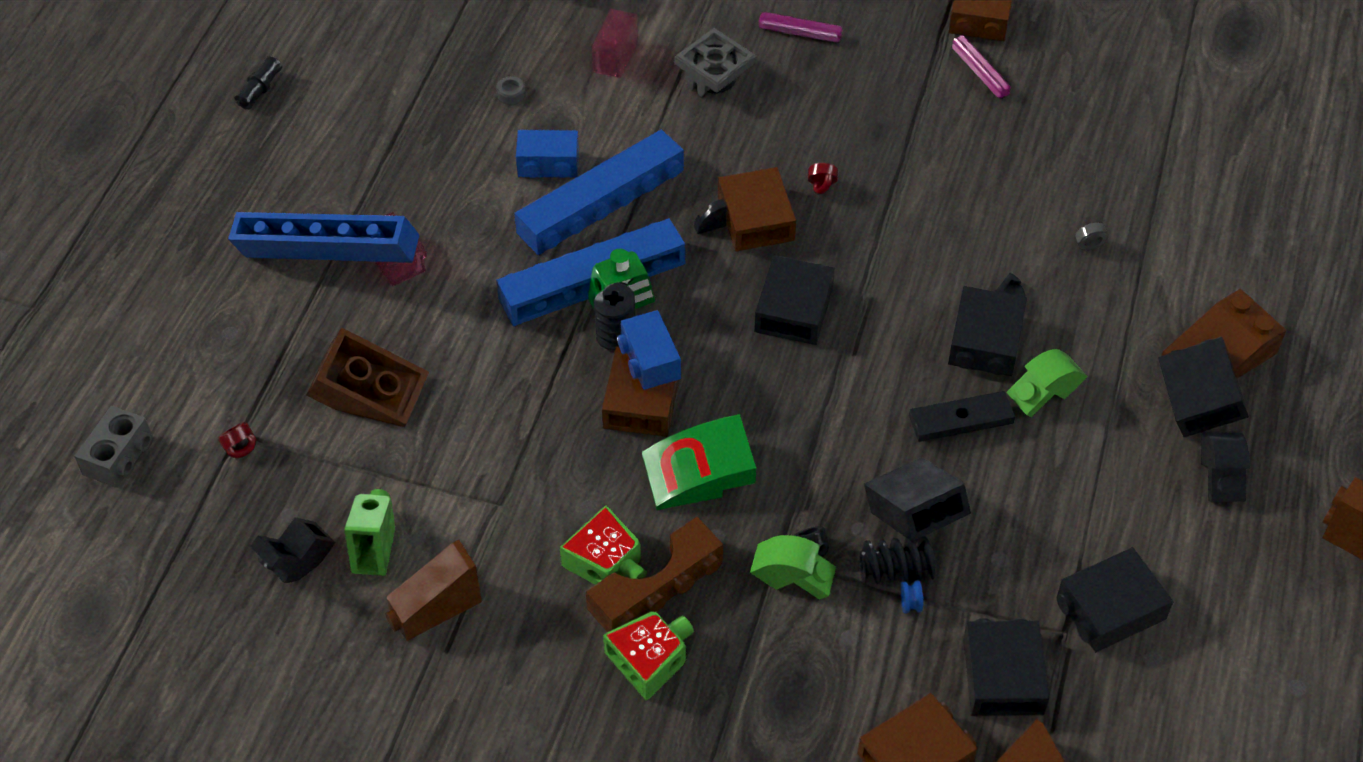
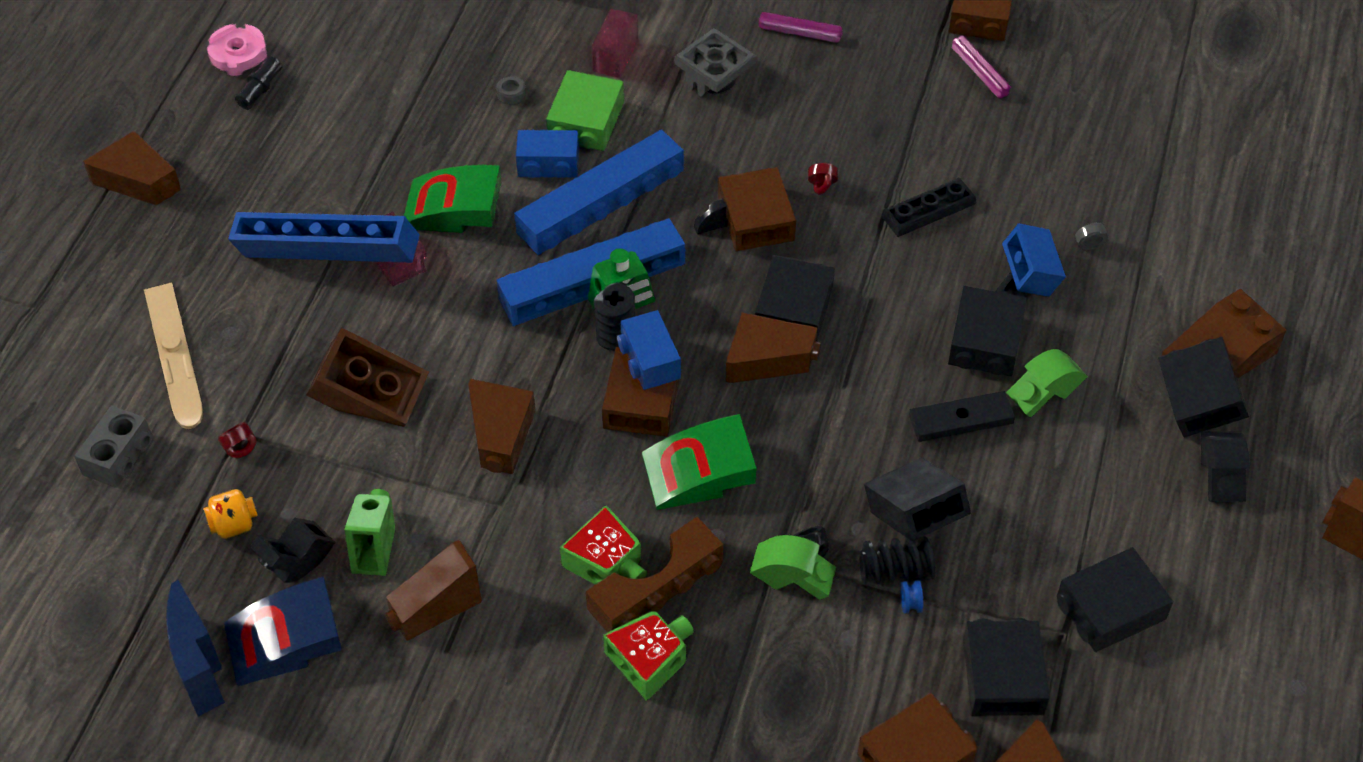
none -> reddish brown slope [83,131,181,205]
none -> tan piece [144,283,203,429]
none -> dark blue slope [166,580,225,717]
none -> light orange head [203,489,258,539]
none -> bright pink plate [207,24,267,76]
none -> dark blue slope [224,577,342,686]
none -> green slope [404,165,502,233]
none -> reddish brown slope [468,379,536,474]
none -> bright green brick [546,70,624,151]
none -> reddish brown slope [726,313,821,383]
none -> black tile [882,178,976,237]
none -> blue brick [1002,223,1066,297]

